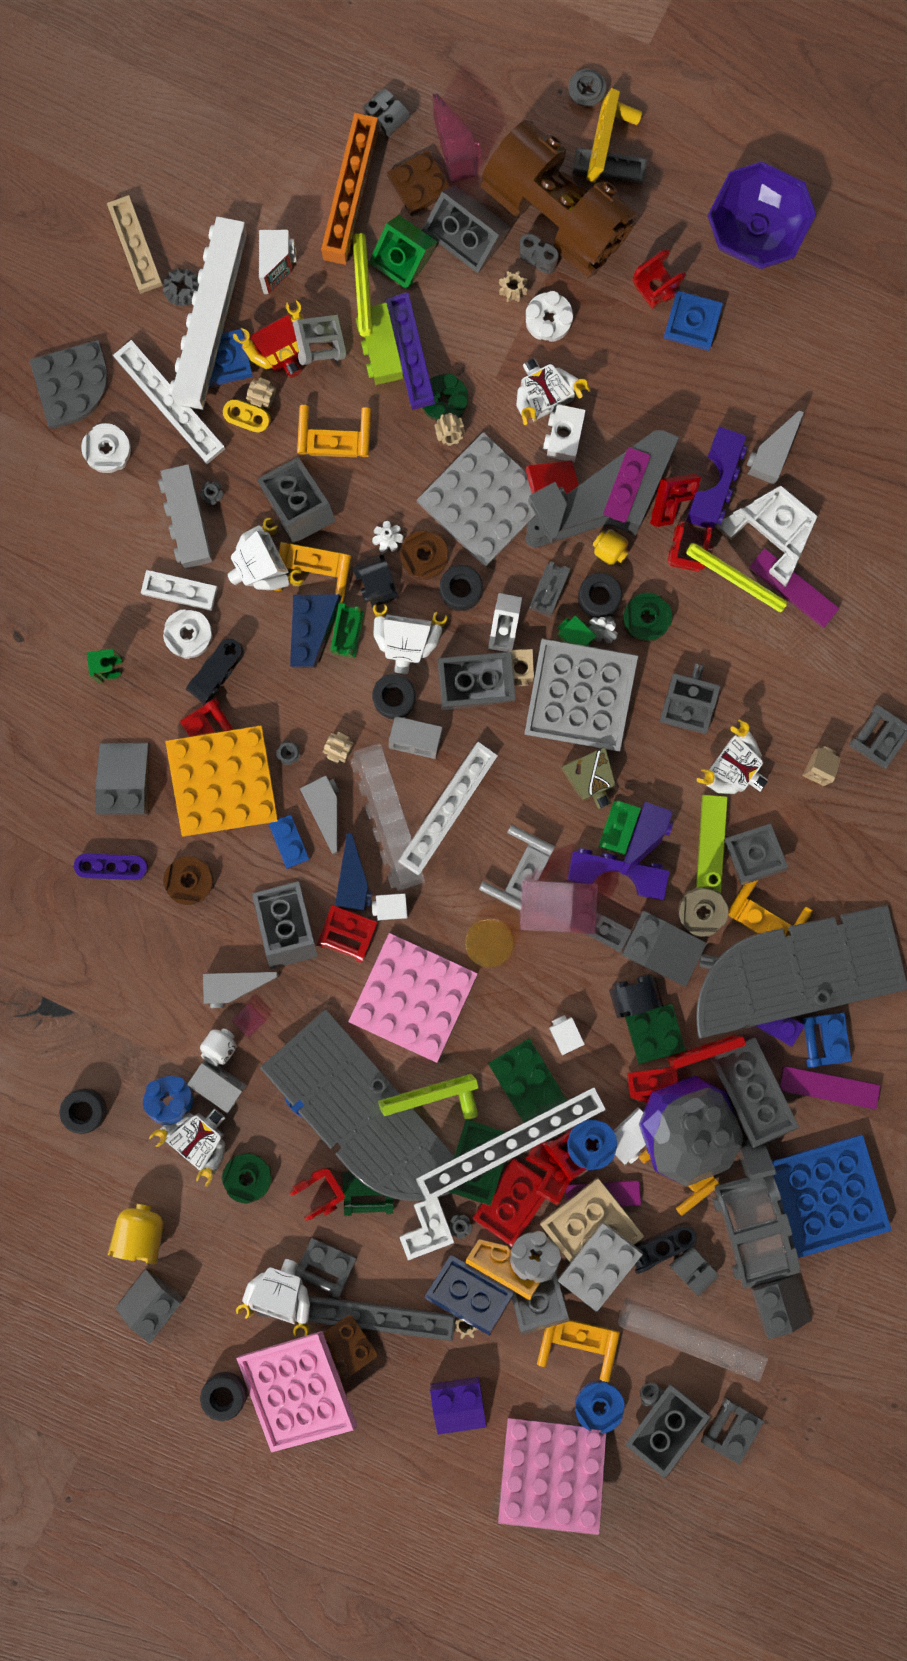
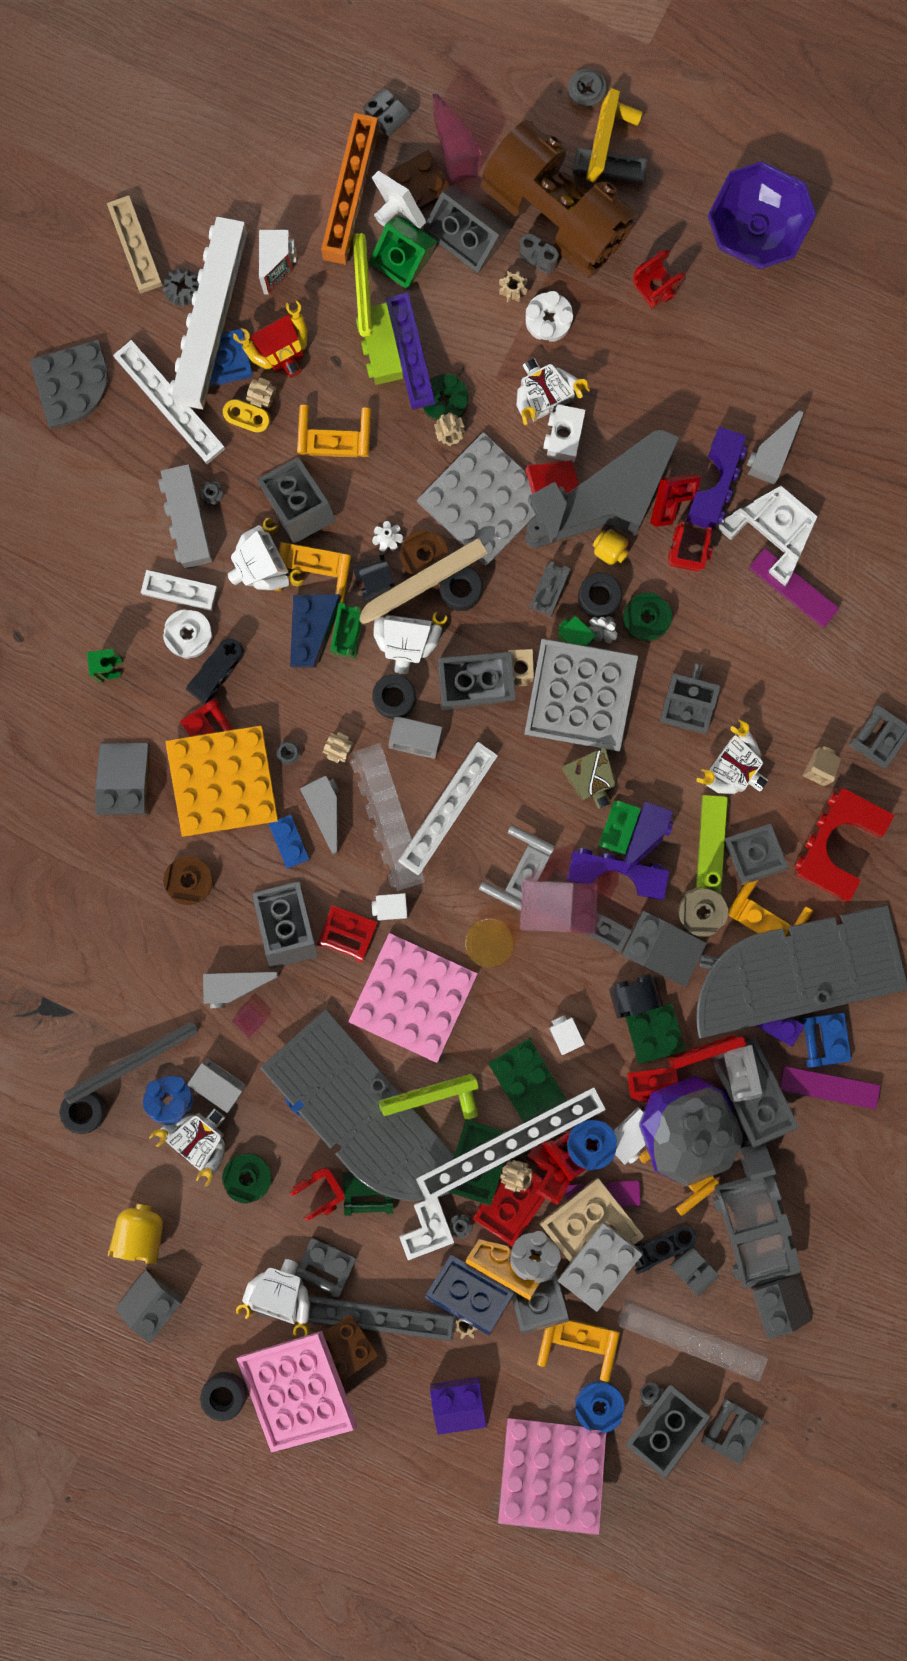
dark purple plate [74,854,148,880] -> none
white plate [81,423,131,473] -> none
white head [200,1028,237,1066] -> none
light grey plate [293,315,346,365] -> none
dark blue slope [335,833,372,911] -> none
white slope [488,593,522,652] -> none
magenta piece [603,447,650,523] -> none
blue plate [663,291,723,351] -> none
neon yellow axle [686,543,787,612] -> none
blue plate [771,1134,892,1258] -> none
none -> dark grey axle [64,1021,198,1104]
none -> tan piece [359,538,488,624]
none -> white tile [372,171,426,228]
none -> tan gear [501,1160,533,1192]
none -> light grey hinge [724,1045,762,1102]
none -> red arch [793,788,895,902]

